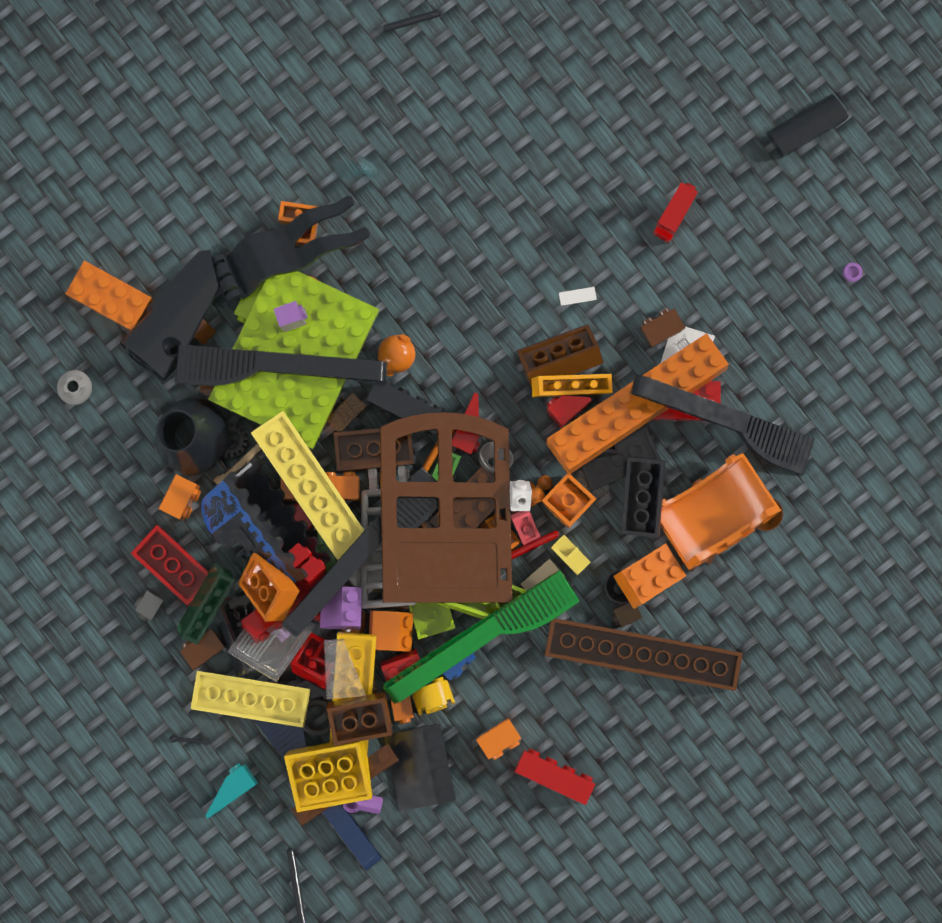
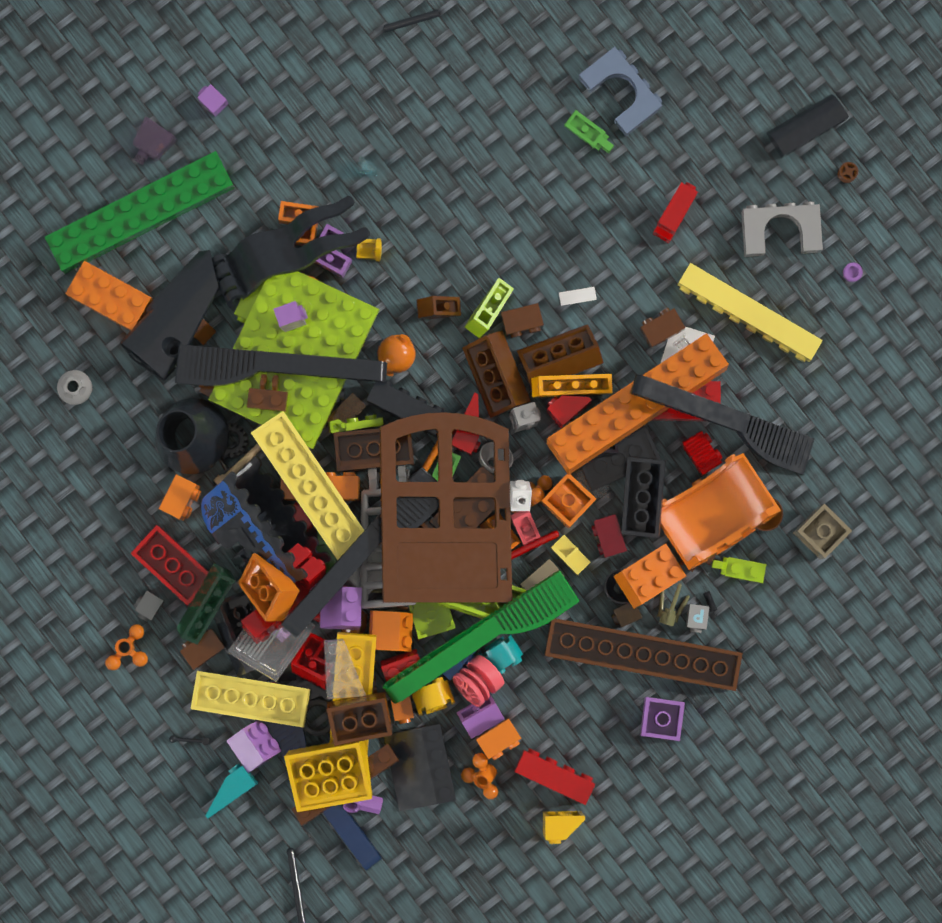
none -> green brick [45,151,235,274]
none -> orange piece [105,624,148,671]
none -> clear purple torso [133,117,177,166]
none -> medium lavender brick [197,84,228,117]
none -> medium lavender brick [227,720,281,773]
none -> reddish brown hinge [247,374,288,412]
none -> medium lavender brick [314,224,352,278]
none -> lime hinge [328,415,384,433]
none -> yellow tile [356,238,382,262]
none -> reddish brown slope [417,296,461,319]
none -> coral wheel [452,655,504,707]
none -> medium lavender brick [456,694,505,739]
none -> orange piece [461,753,498,799]
none -> reddish brown slope [462,331,531,418]
none -> lime slope [464,278,514,338]
none -> teal brick [478,634,523,674]
none -> reddish brown brick [501,303,544,338]
none -> light grey head [509,402,541,432]
none -> yellow slope [543,811,585,844]
none -> bright green hinge [564,110,614,153]
none -> sand blue arch [578,47,662,137]
none -> dark red brick [591,514,627,558]
none -> medium lavender brick [640,697,685,741]
none -> olive plant [657,584,690,626]
none -> light yellow brick [678,263,823,362]
none -> red brick [681,431,723,476]
none -> light grey brick [686,604,709,633]
none -> black piece [703,587,717,617]
none -> lime hinge [711,557,766,583]
none -> light grey arch [741,202,823,257]
none -> dark tan brick [793,504,852,560]
none -> reddish brown wheel [837,162,858,183]

